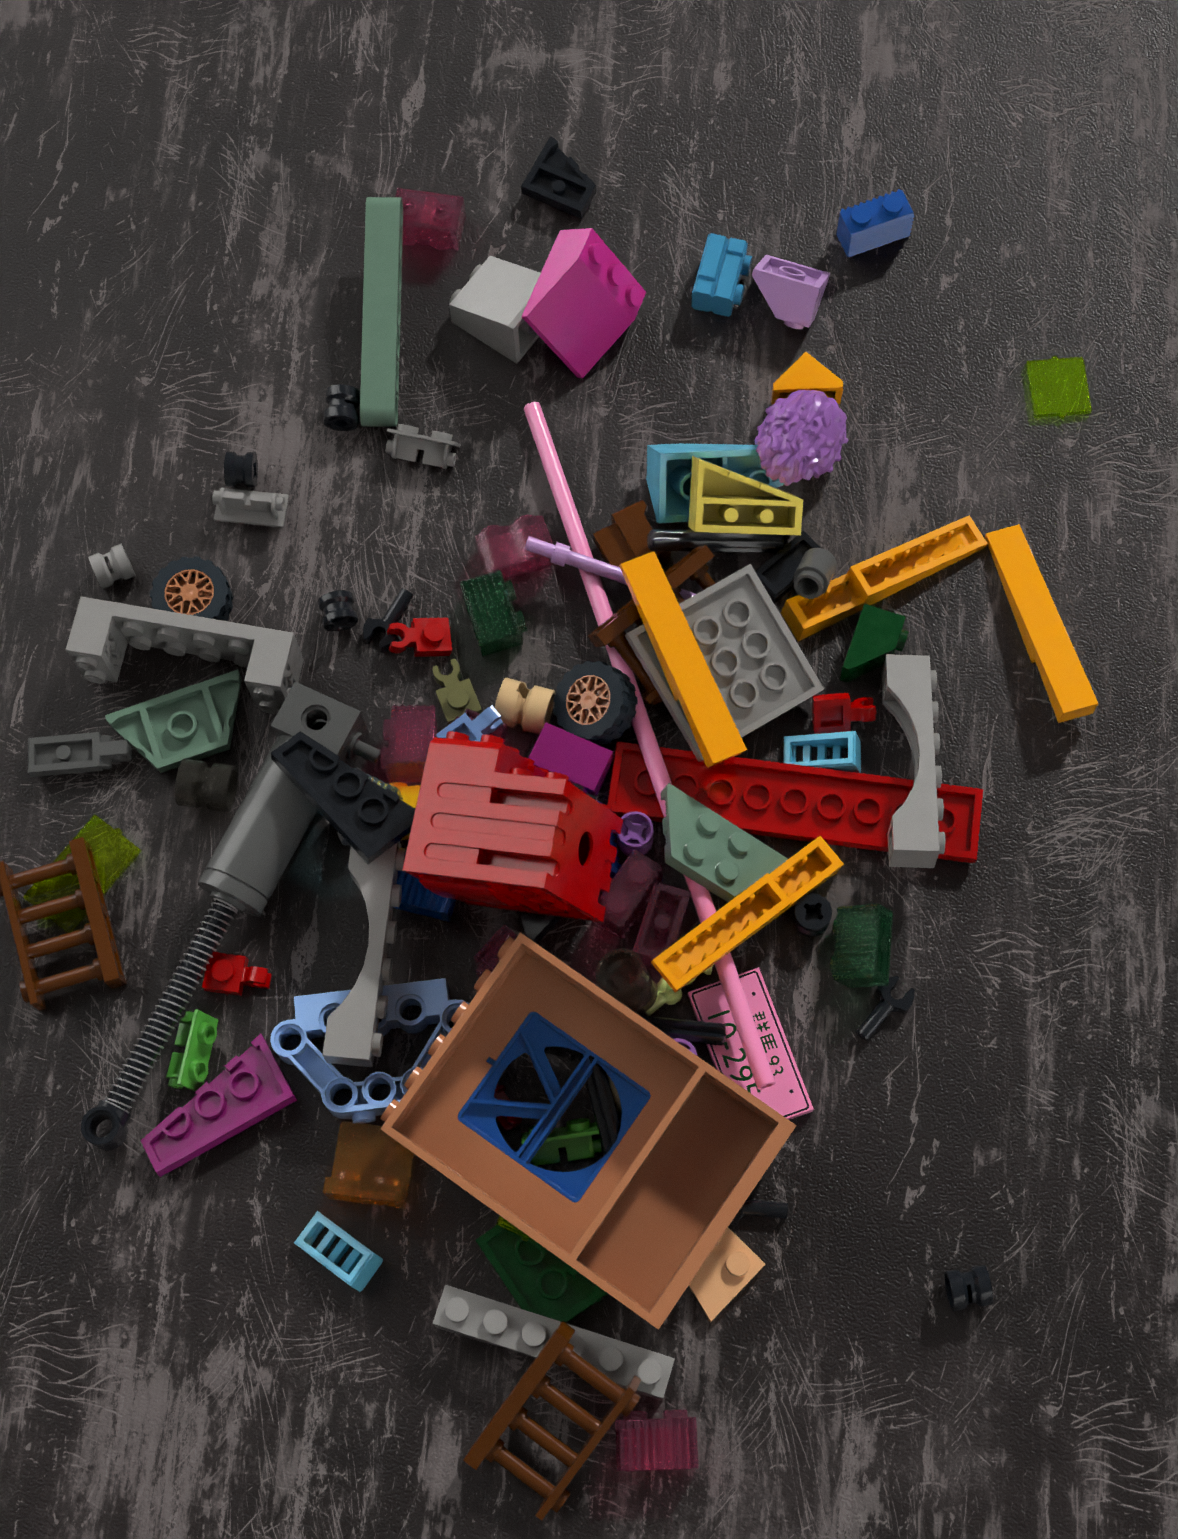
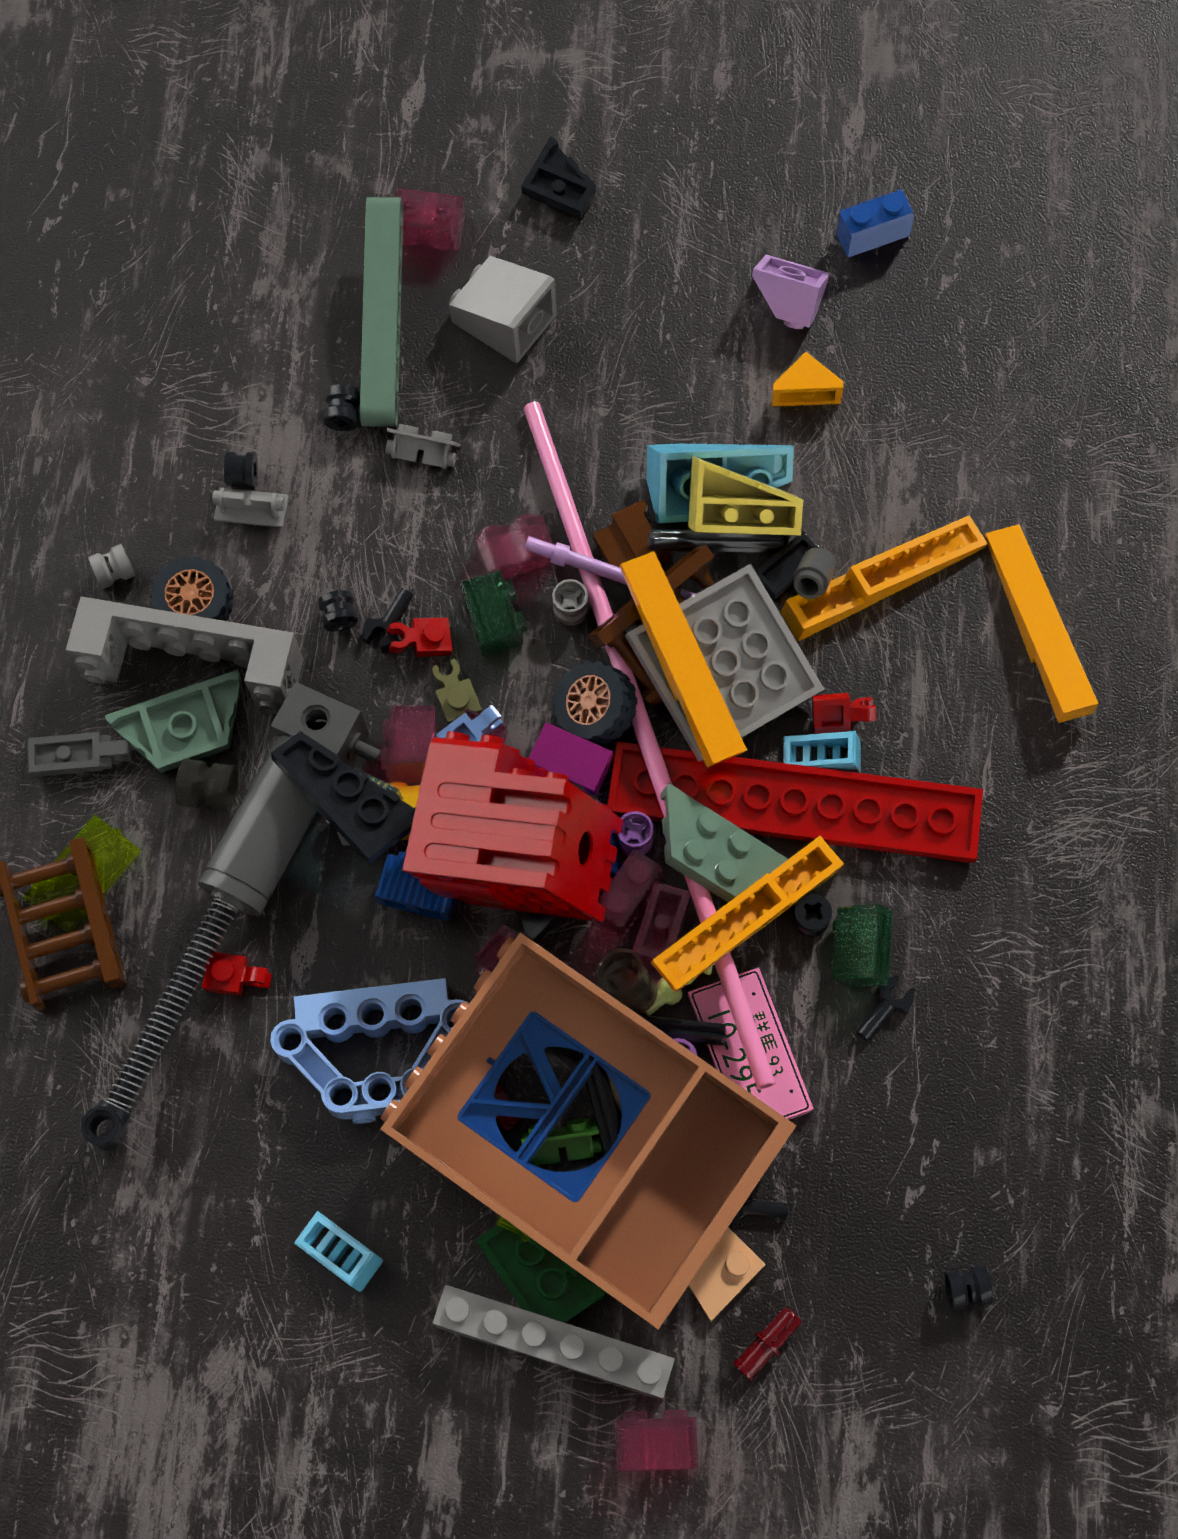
magenta wing [141,1034,297,1177] -> none
bright green hinge [166,1009,218,1092] -> none
light grey arch [322,841,406,1067] -> none
clear orange bracket [323,1121,414,1209] -> none
reddish brown fence [463,1321,641,1521] -> none
tan wheel [495,678,556,735] -> none
dark pink slope [521,228,646,378] -> none
dark azure brick [691,233,752,317] -> none
medium lavender hair [755,390,849,486] -> none
dark green slope [840,604,909,682] -> none
light grey arch [881,654,945,868] -> none
clear neon green piece [1025,356,1092,419] -> none
none -> light grey wheel [552,579,589,626]
none -> dark red axle [733,1307,802,1381]

